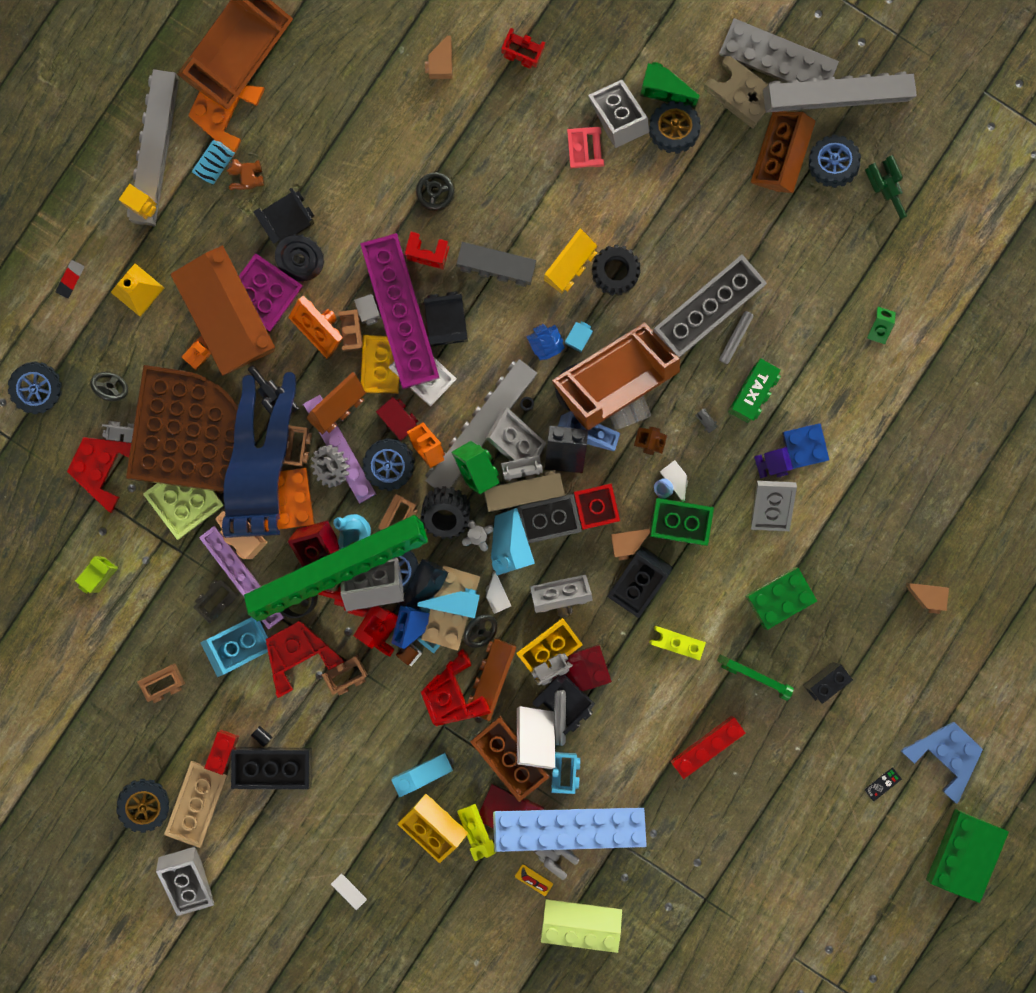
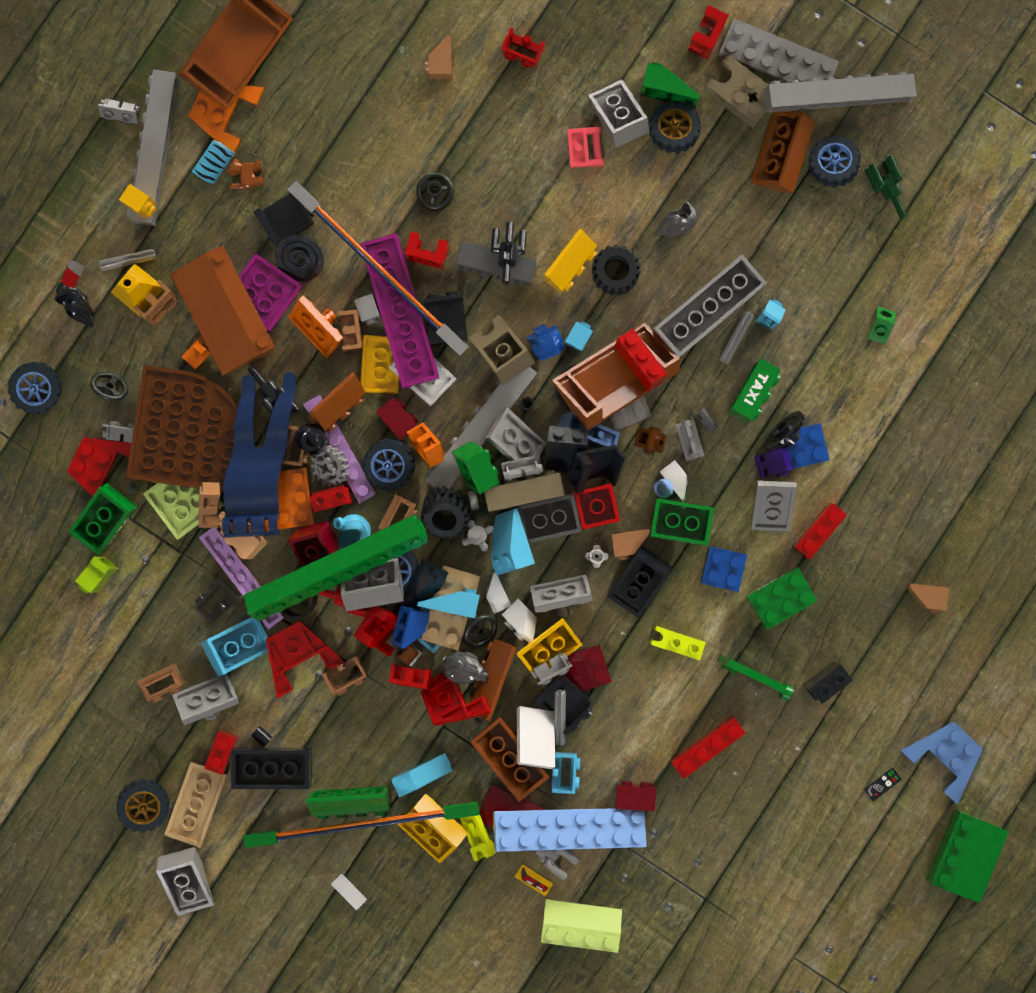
none -> black hair [54,286,95,328]
none -> green brick [68,483,138,556]
none -> light grey hinge [98,99,140,124]
none -> light grey axle [99,249,156,271]
none -> medium nougat window [133,280,180,326]
none -> light grey plate [172,673,239,726]
none -> medium nougat window [198,482,220,528]
none -> piece [243,801,480,848]
none -> piece [287,181,469,356]
none -> black hair [293,424,328,457]
none -> green slope [306,786,391,819]
none -> red window [310,485,353,513]
none -> red window [388,663,433,690]
none -> dark grey hair [442,650,489,684]
none -> white tile [467,491,479,511]
none -> dark tan brick [468,315,535,385]
none -> black plant [491,221,527,285]
none -> white slope [502,599,537,643]
none -> black panel [568,445,625,494]
none -> white plate [585,545,608,568]
none -> red brick [614,329,667,392]
none -> dark red brick [615,780,656,811]
none -> dark grey hair [654,202,699,238]
none -> light grey hinge [675,419,705,461]
none -> red panel [688,5,729,60]
none -> blue plate [701,546,747,592]
none -> medium azure slope [755,299,786,331]
none -> black gear [764,411,805,451]
none -> red brick [792,503,847,559]

